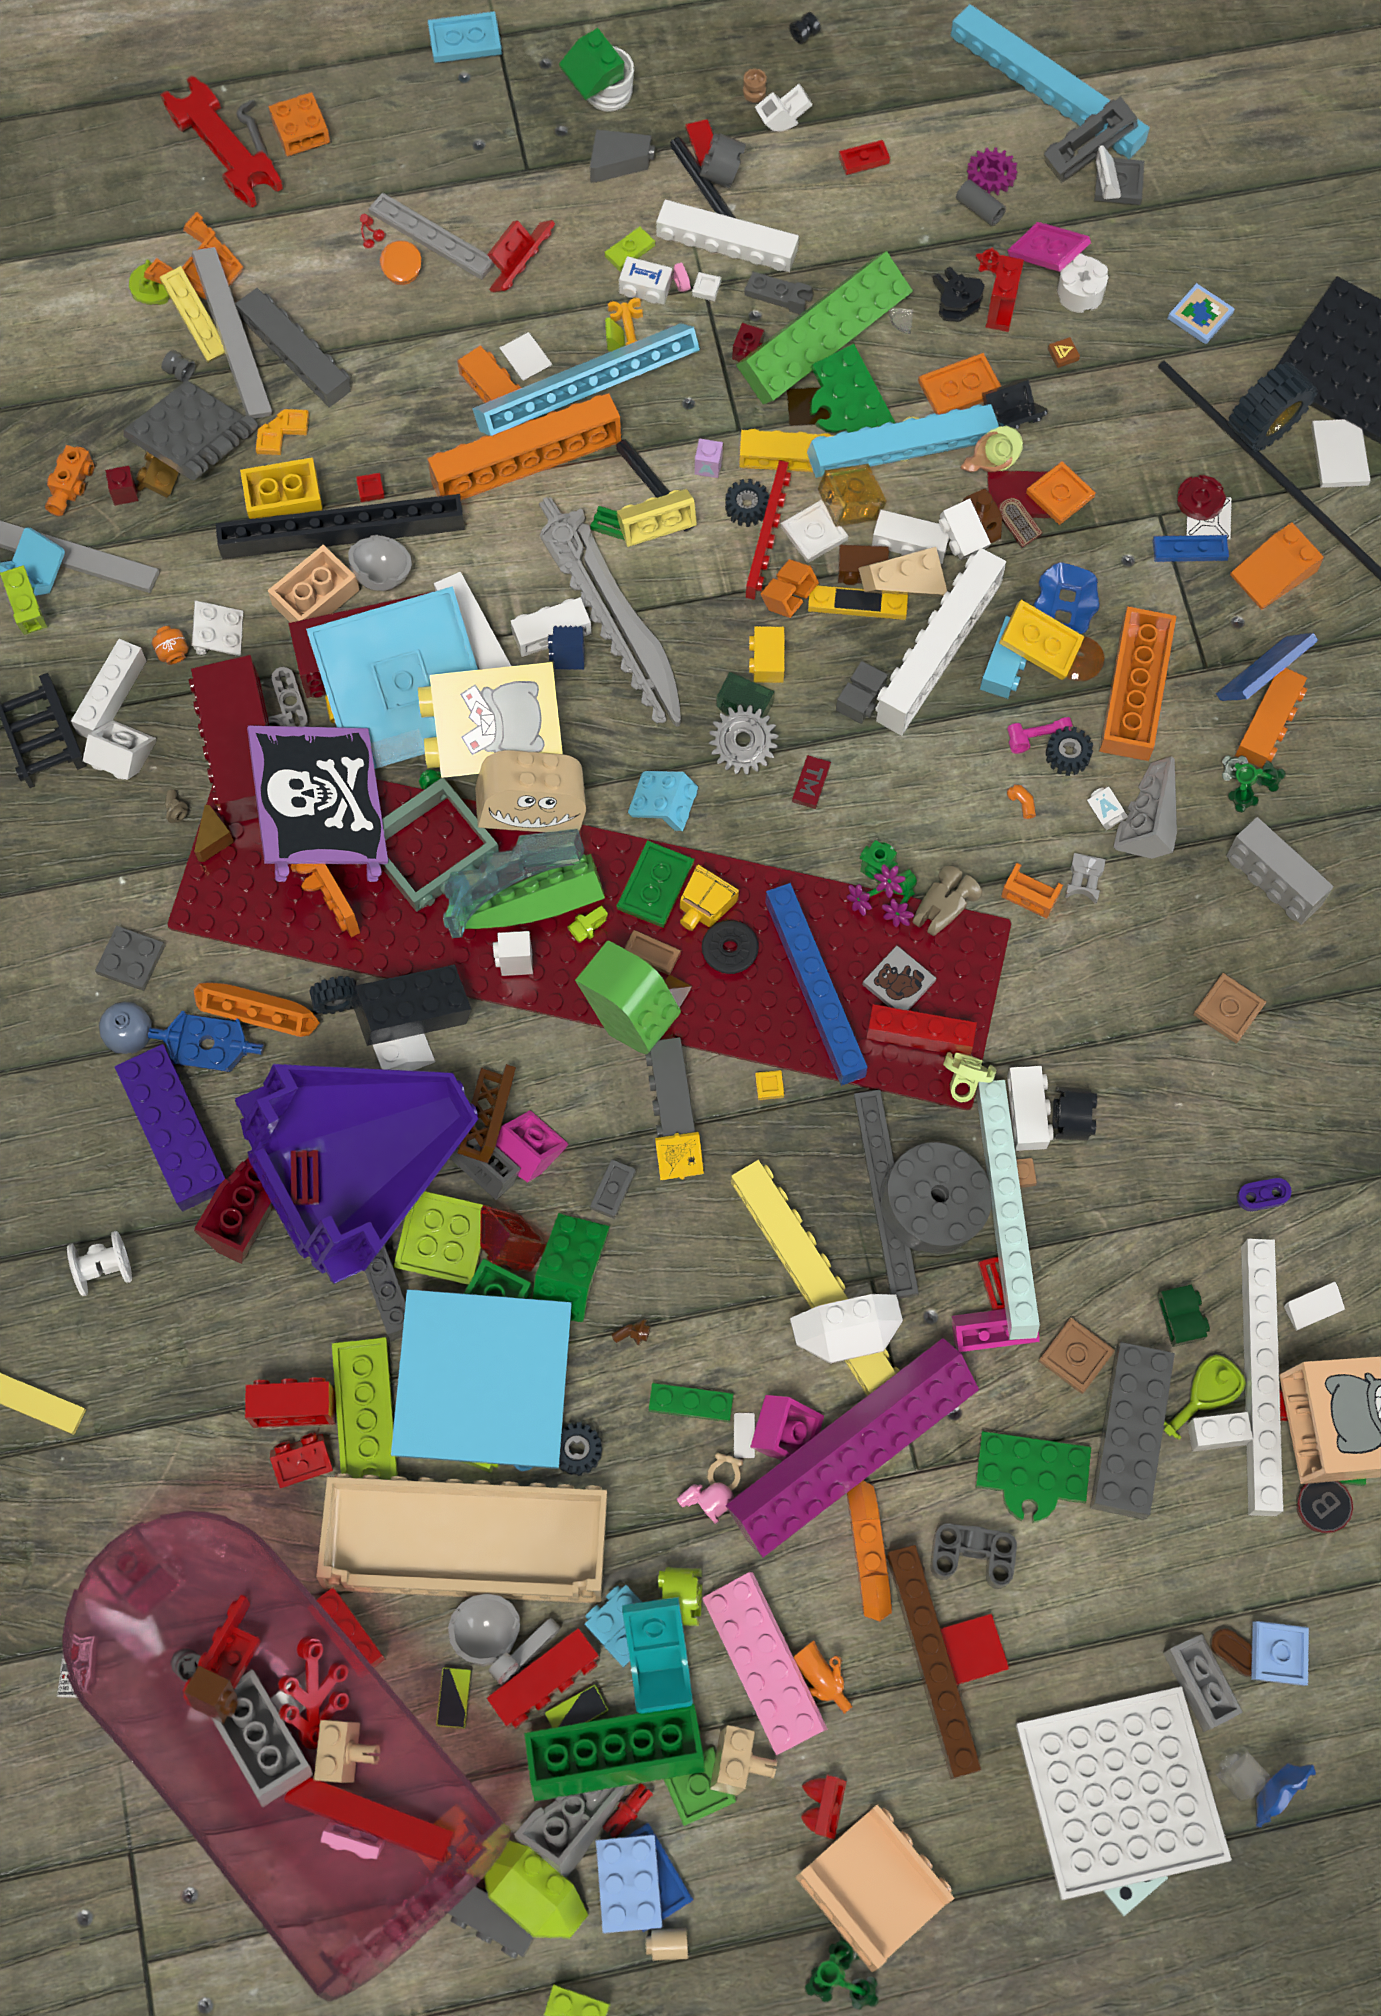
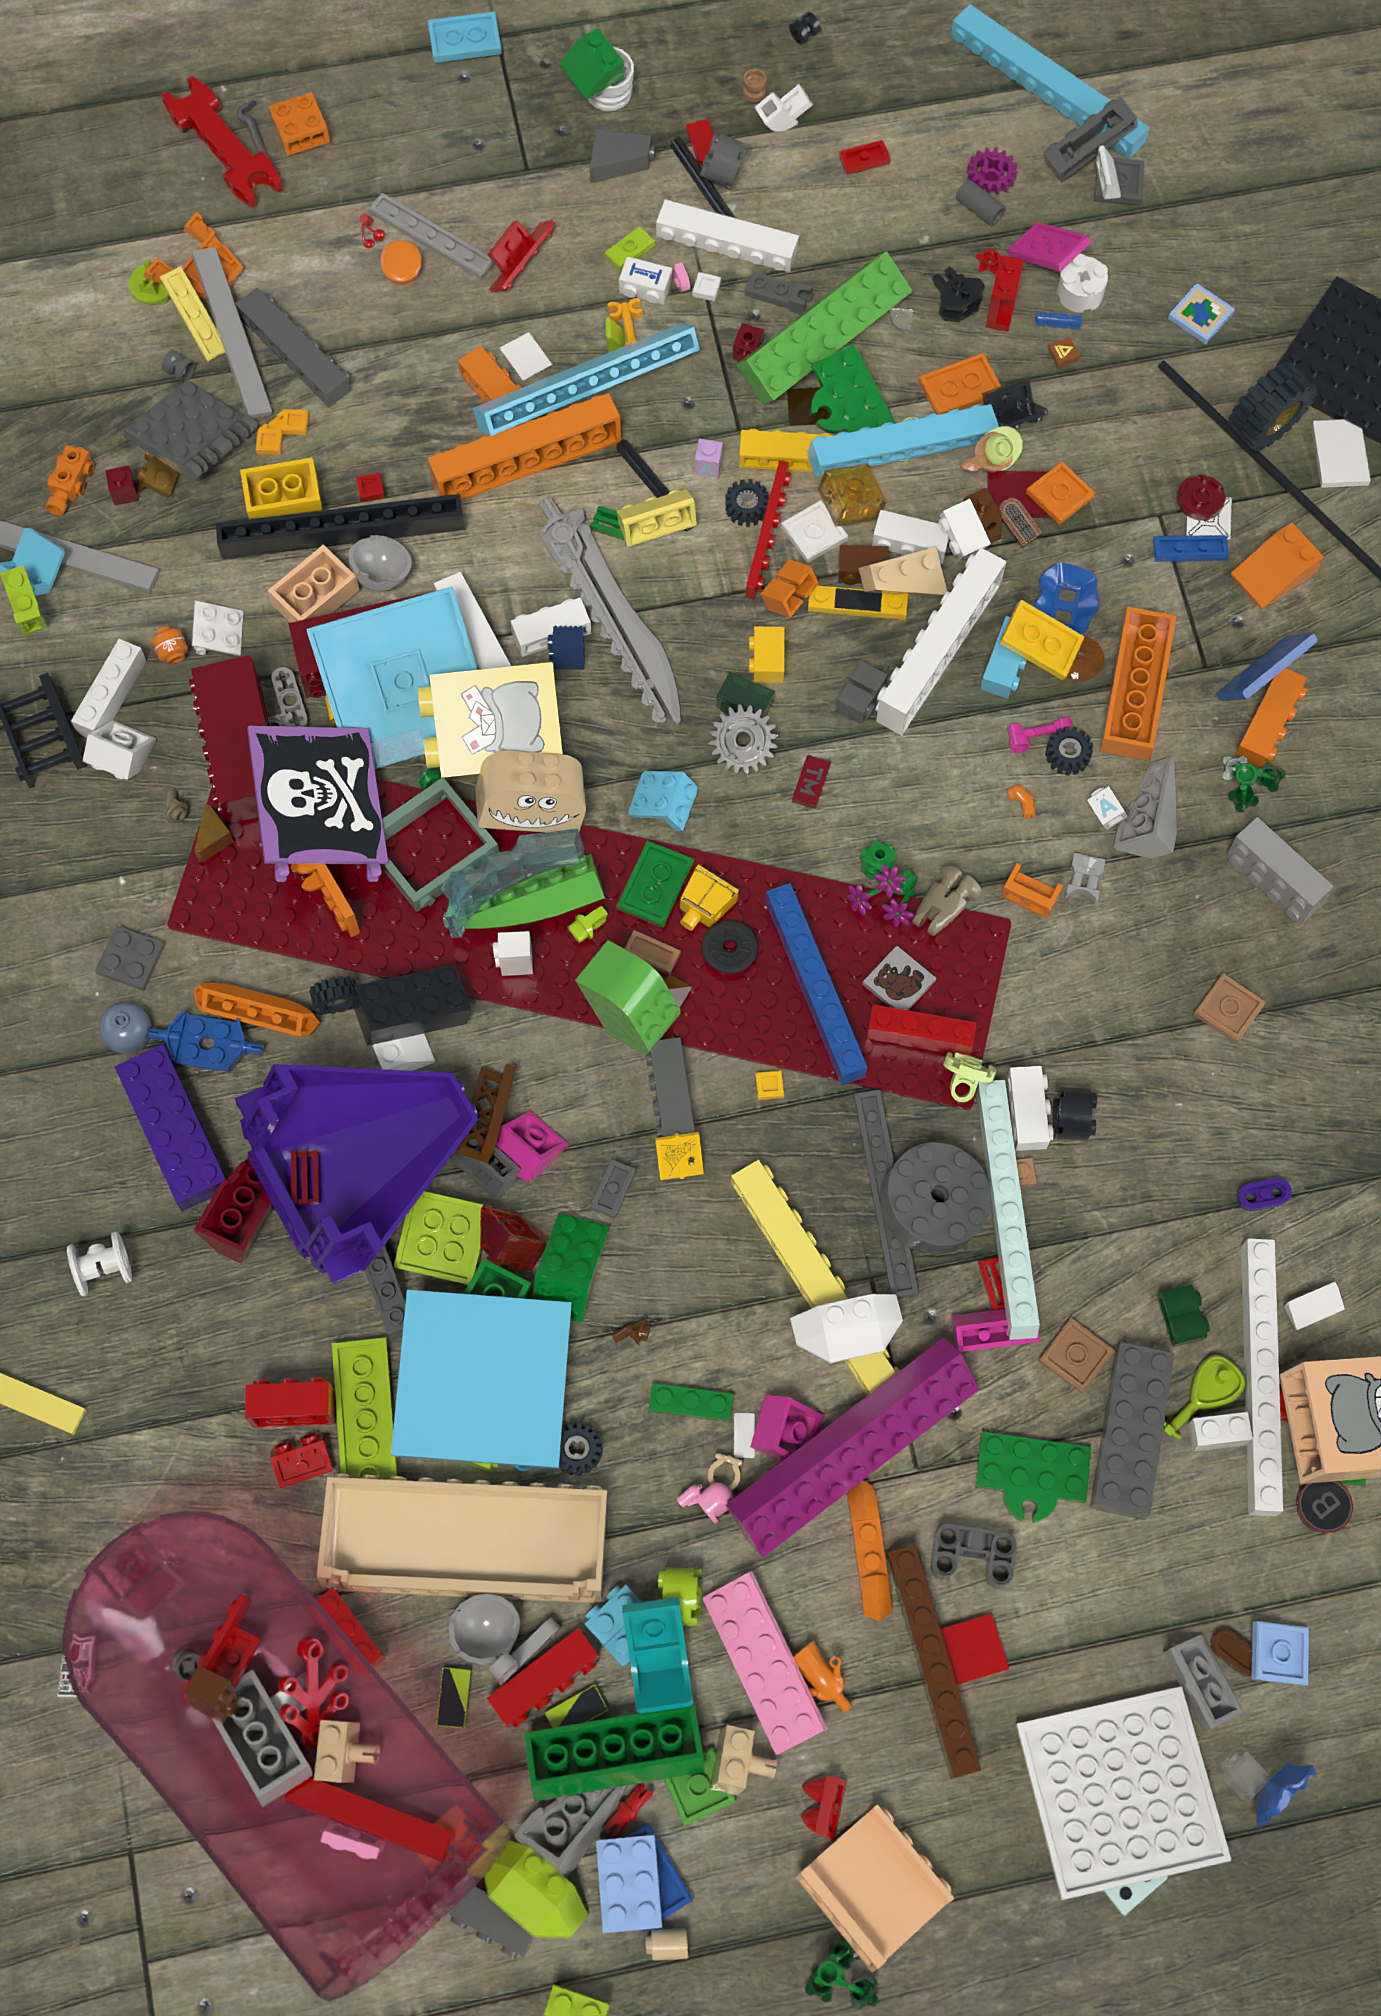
none -> blue axle [1035,311,1082,329]

